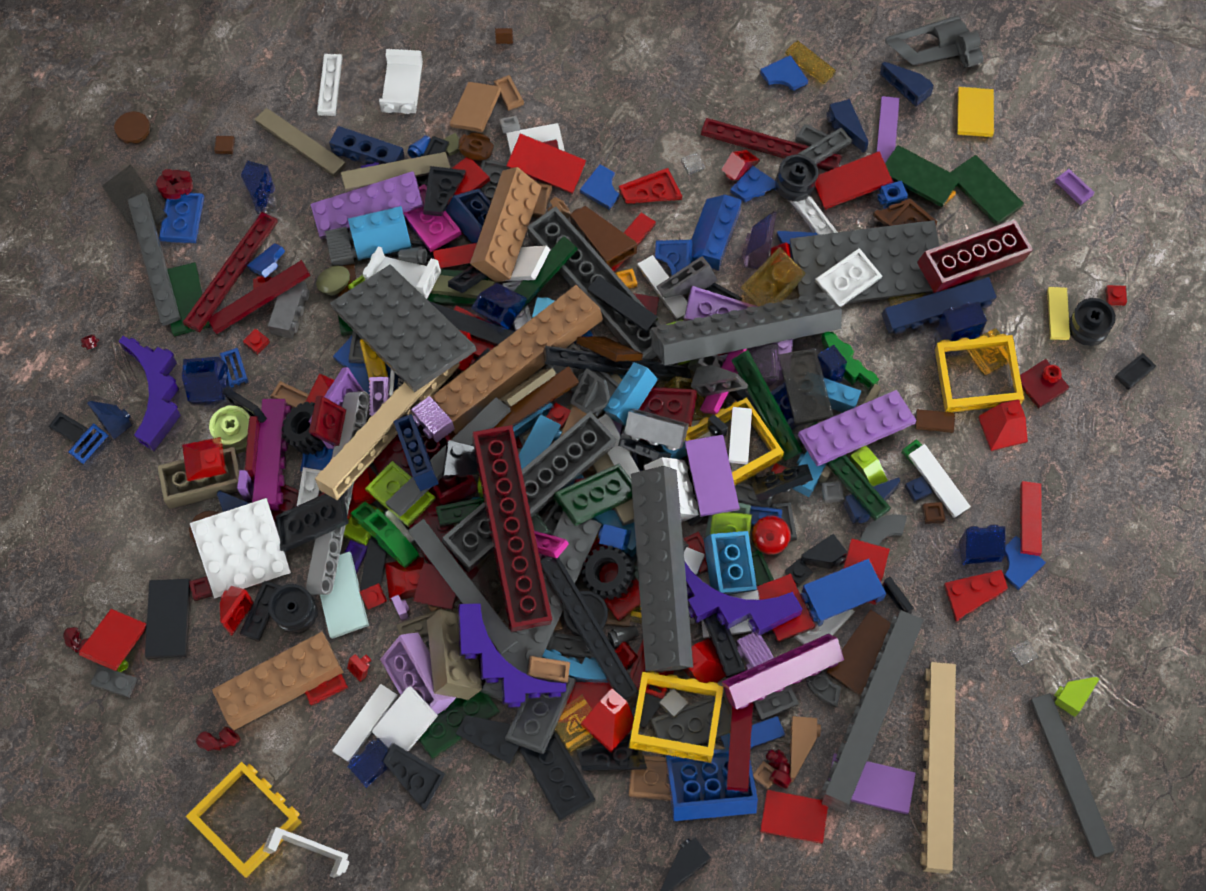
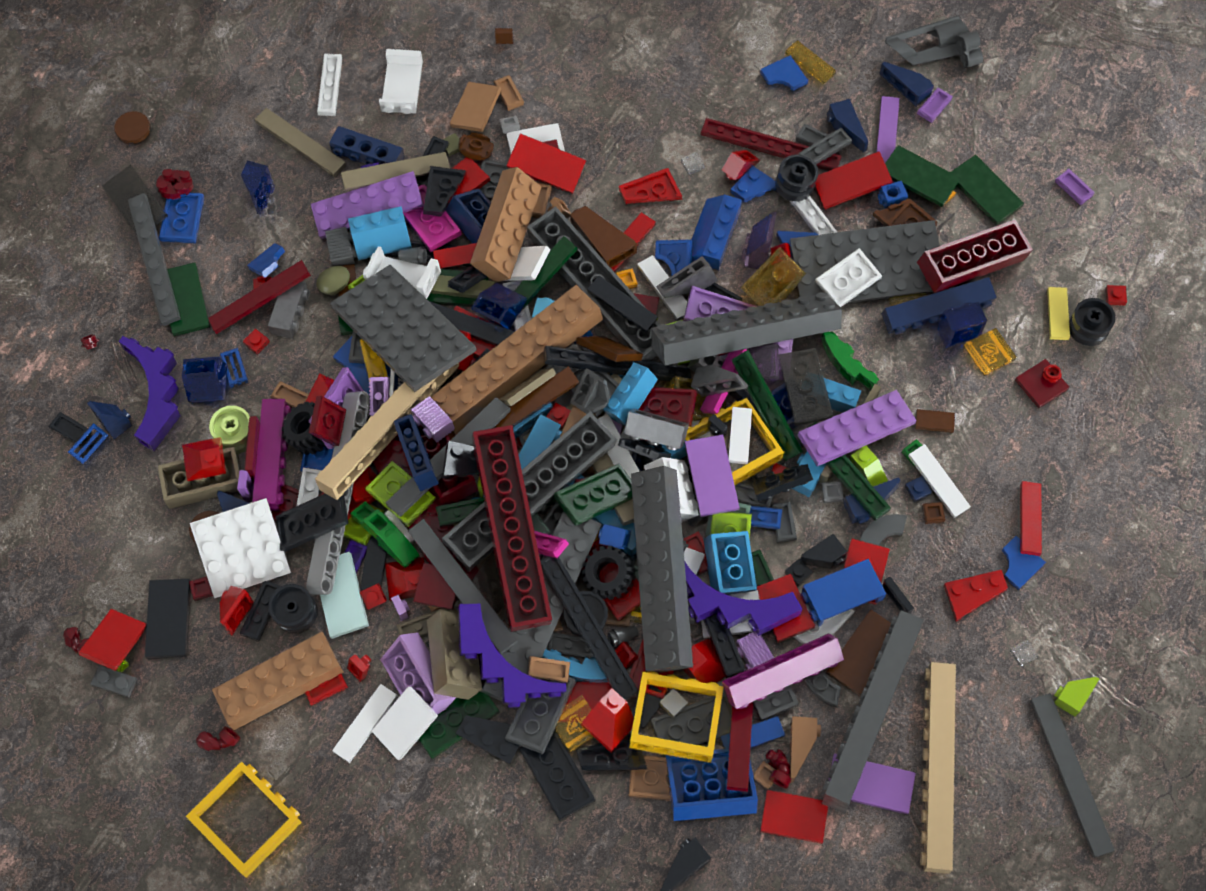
dark red tile [183,212,278,333] -> none
reddish brown tile [214,136,235,154] -> none
black tile [222,387,267,423] -> none
white panel [263,827,349,878] -> none
clear blue brick [347,738,388,788] -> none
black wing [381,743,446,811] -> none
blue cone [407,135,431,158] -> none
blue tile [580,164,620,210] -> none
red cylinder [752,516,791,555] -> none
clear blue brick [814,345,847,383] -> none
yellow window [935,334,1024,412] -> none
yellow tile [957,87,994,137] -> none
clear blue slope [958,524,1006,565] -> none
red slope [978,399,1028,451] -> none
black tile [1115,353,1156,390] -> none
none -> medium lavender tile [917,88,953,123]

